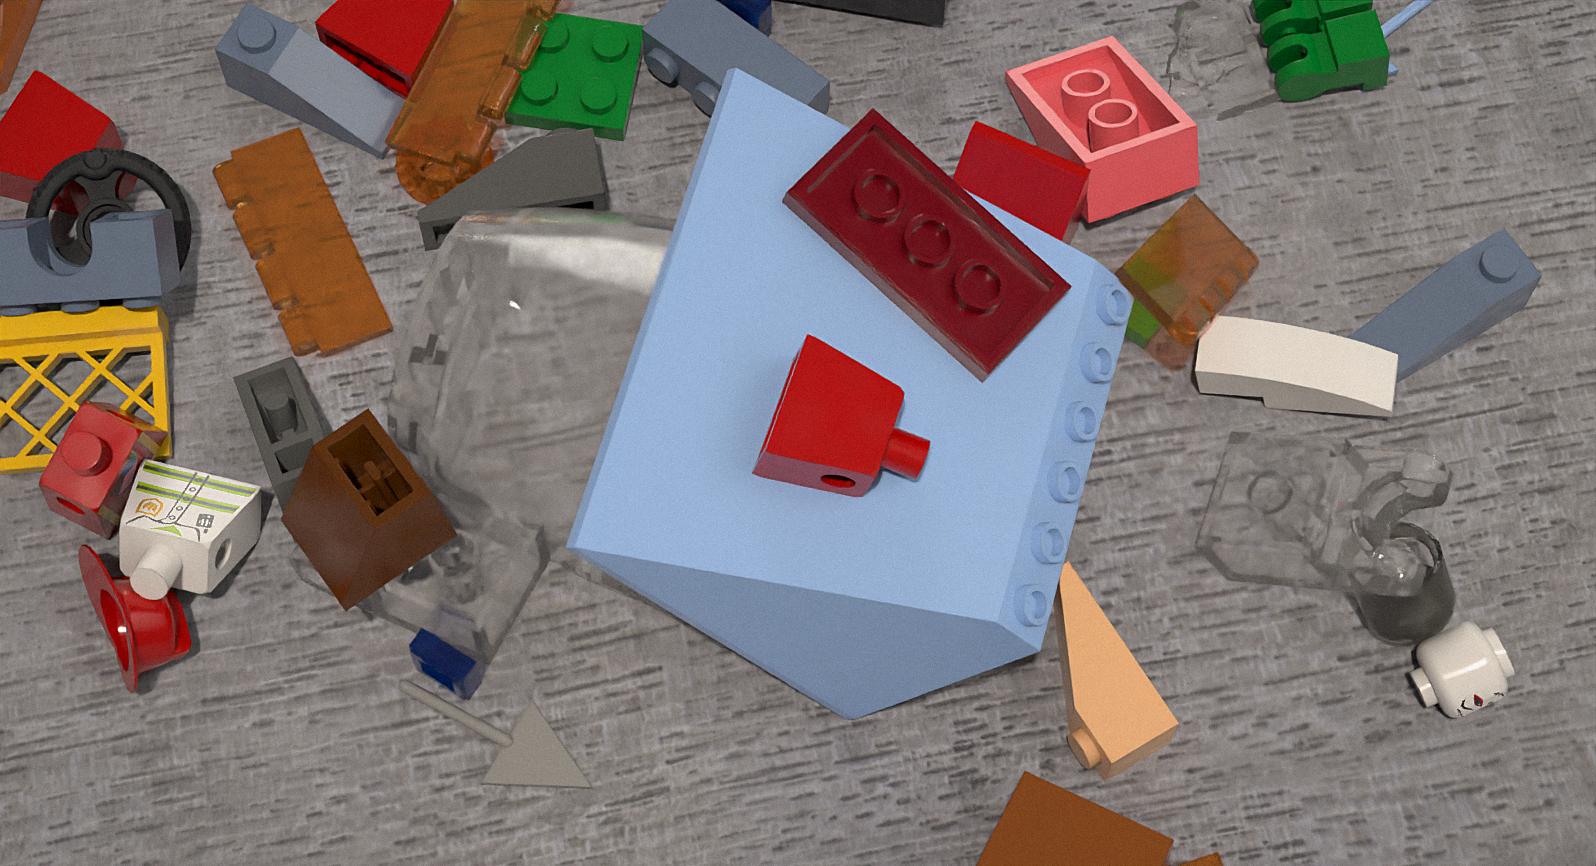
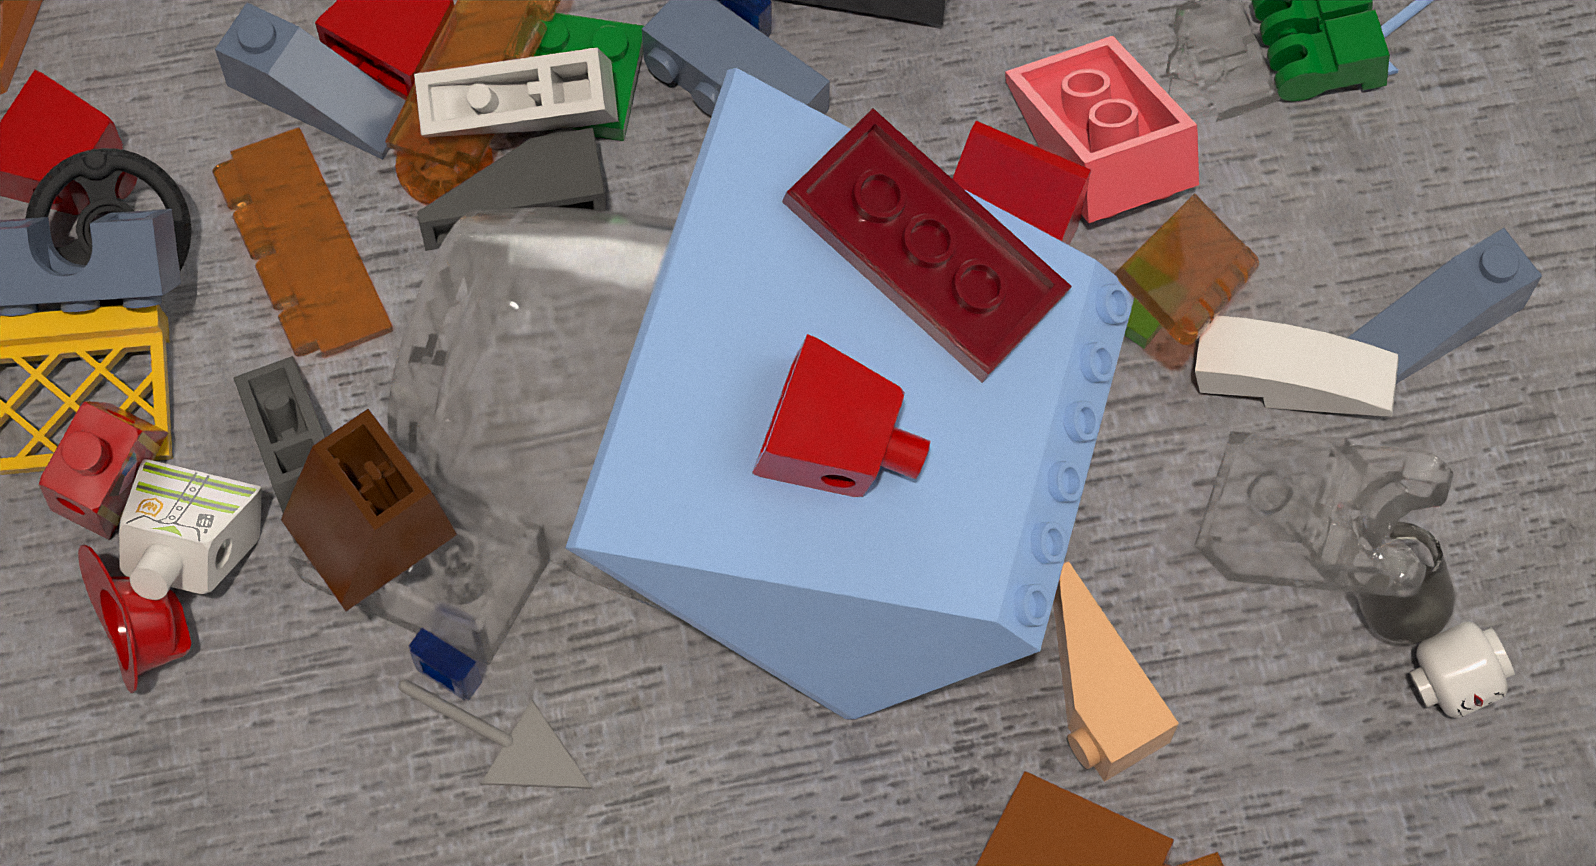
none -> white slope [414,47,618,137]

